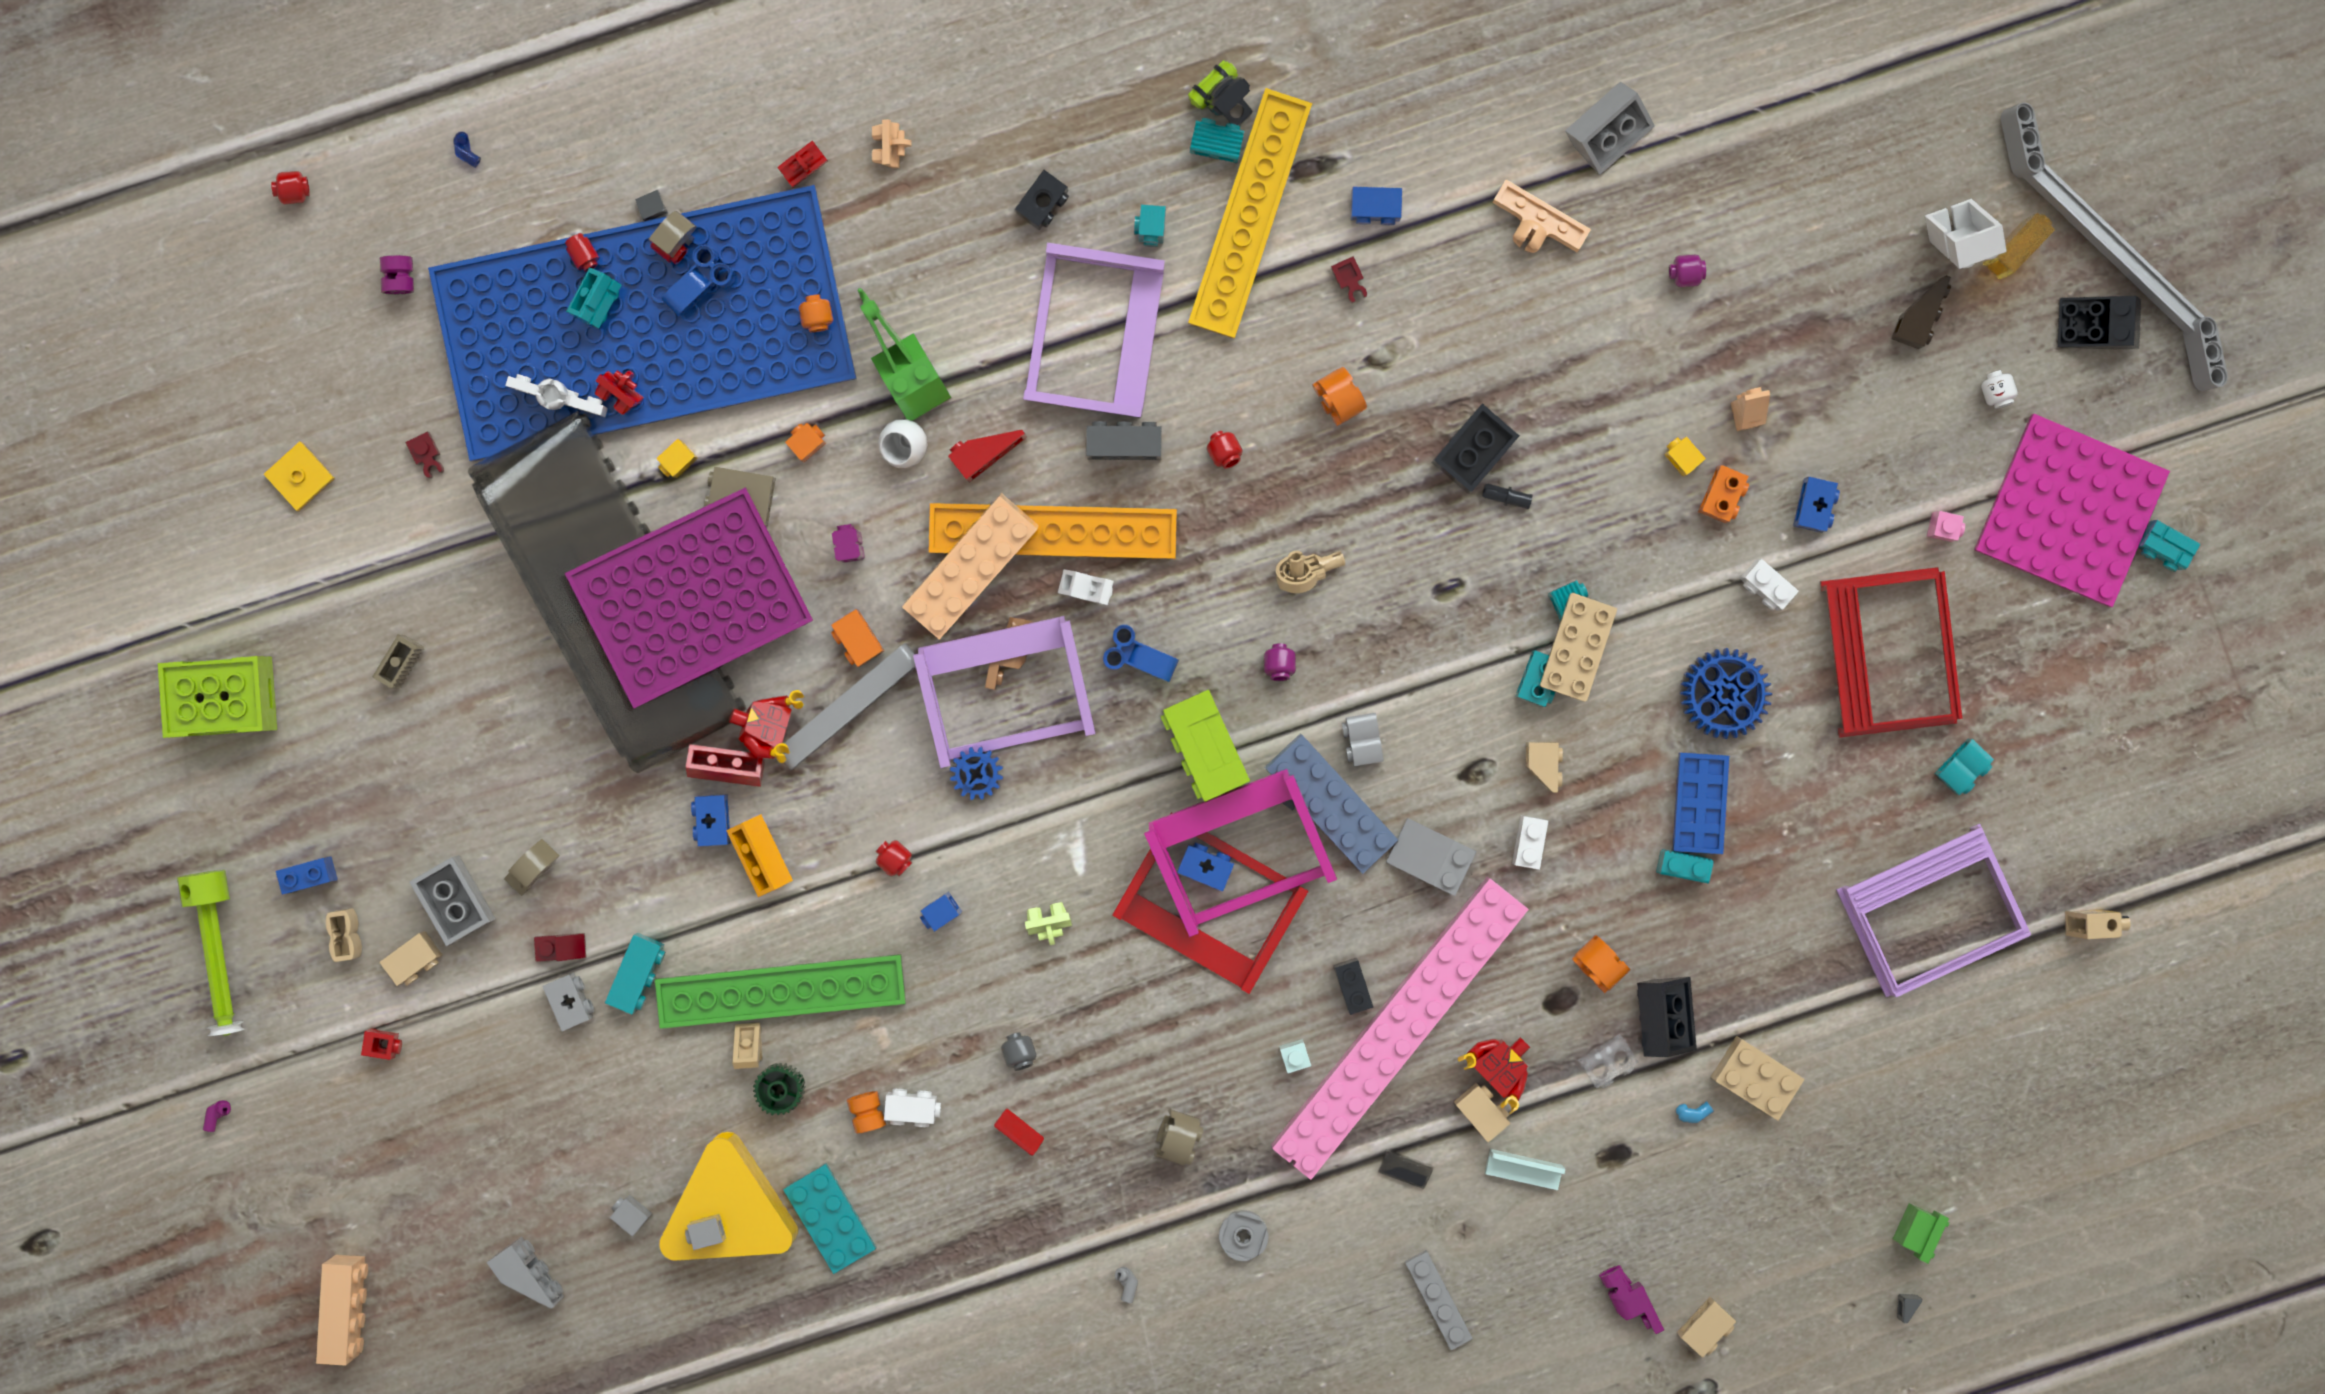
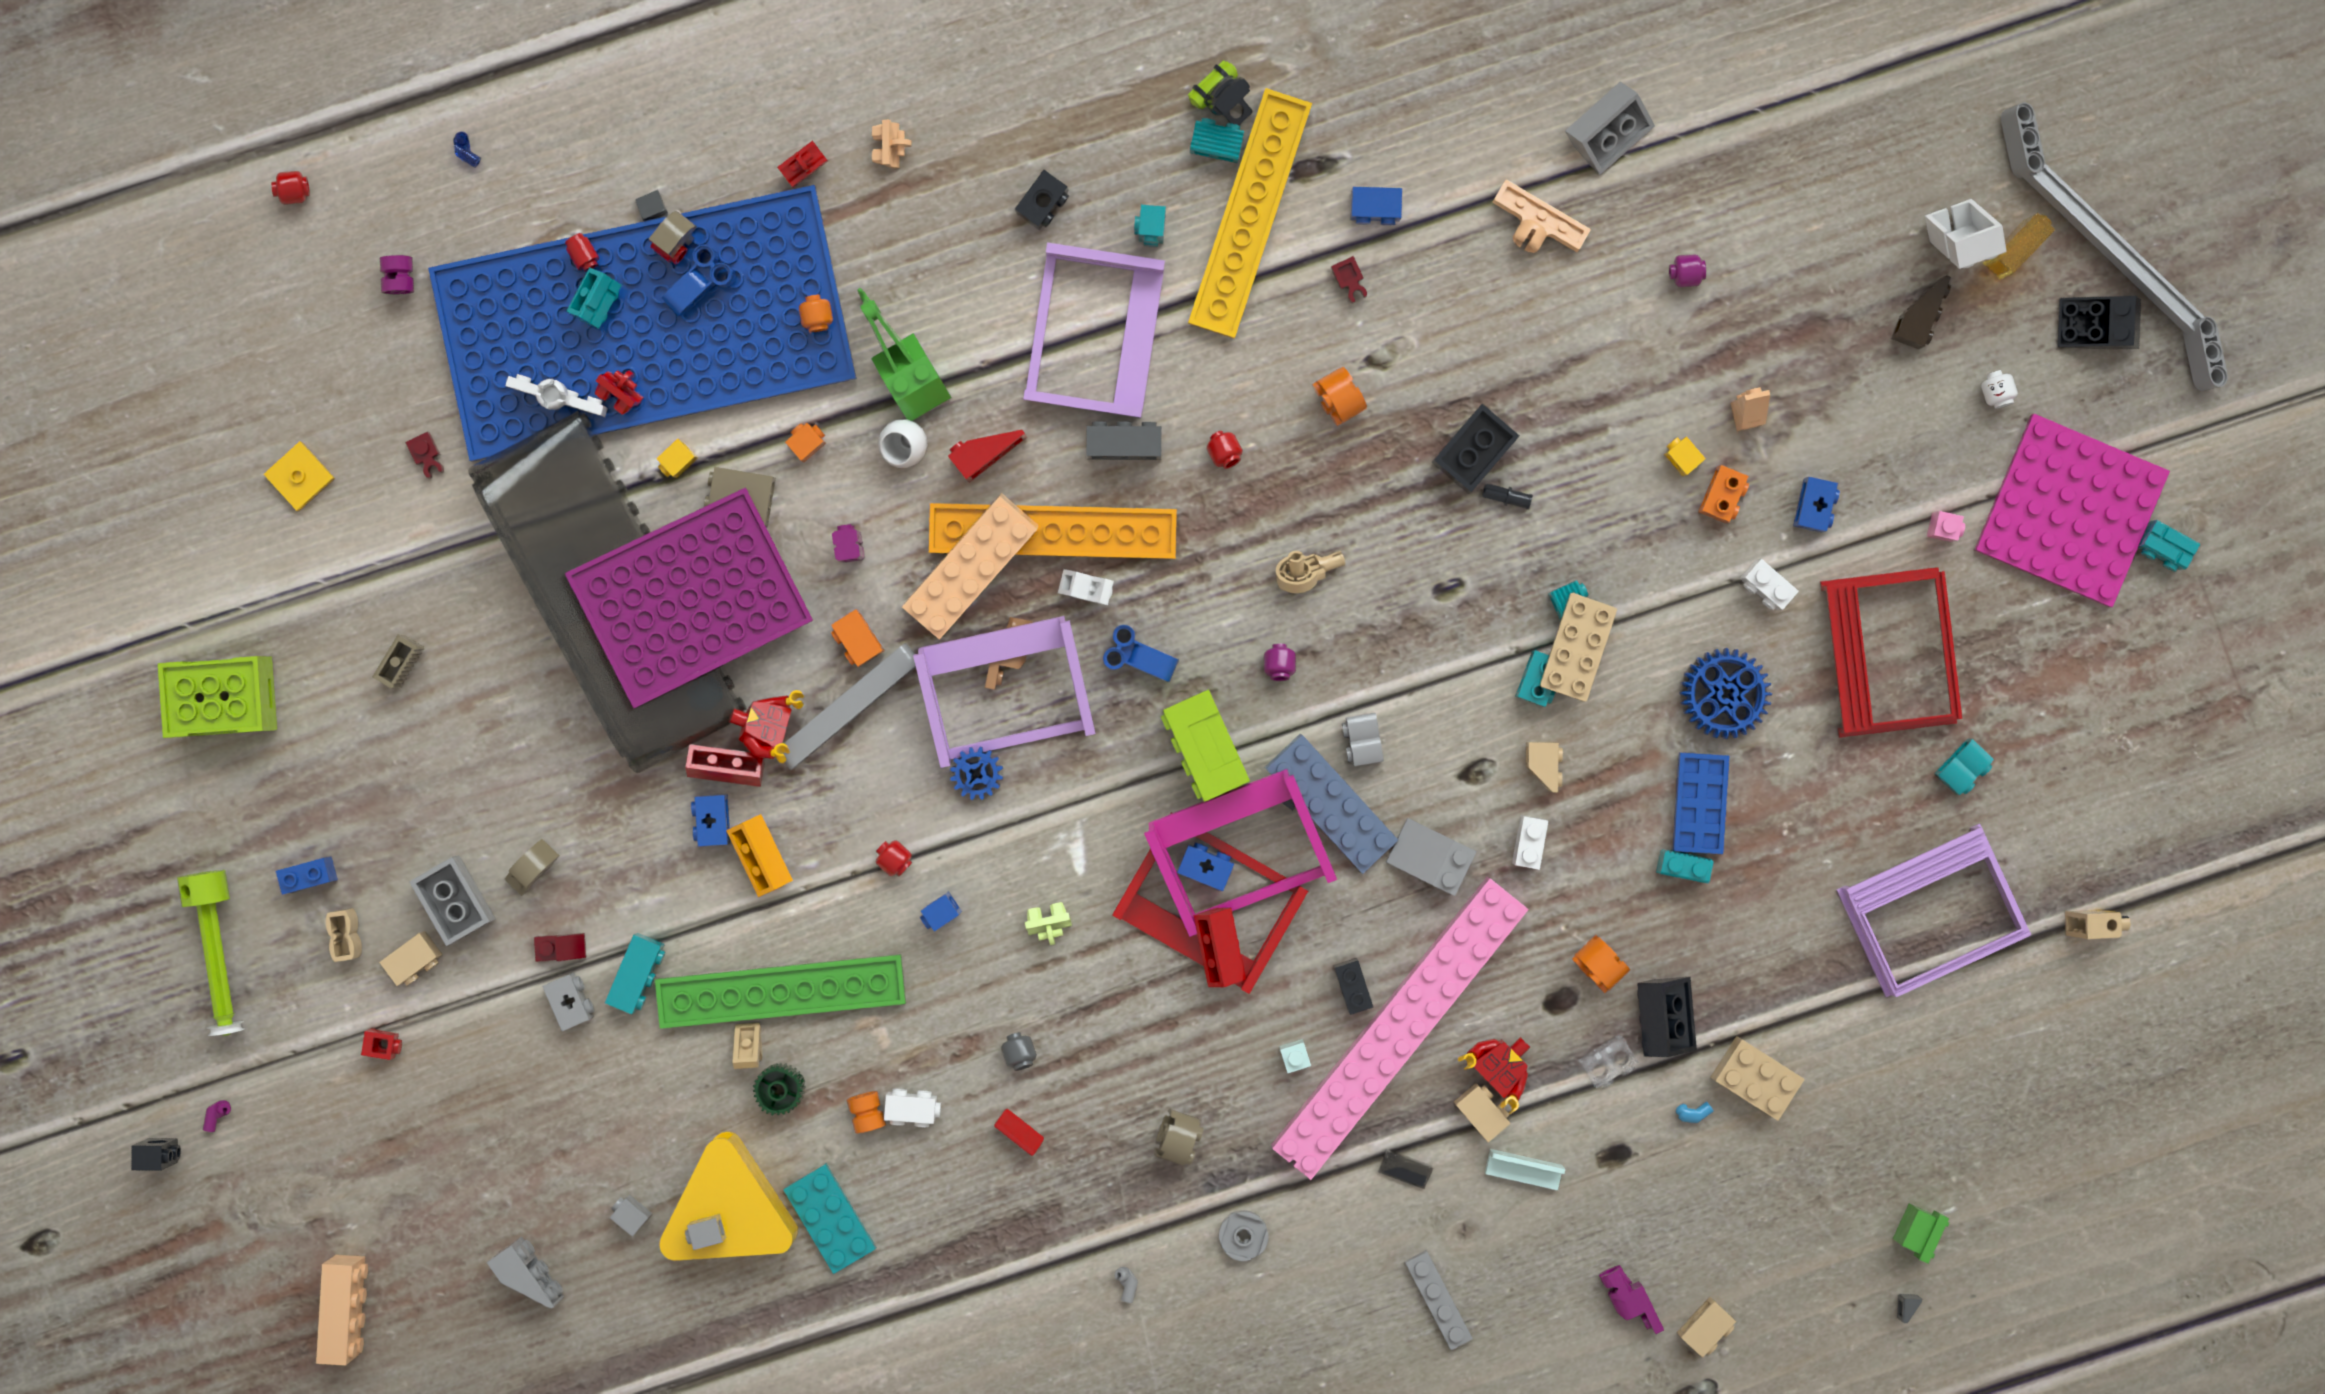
none -> black brick [131,1138,181,1171]
none -> red brick [1193,907,1246,988]

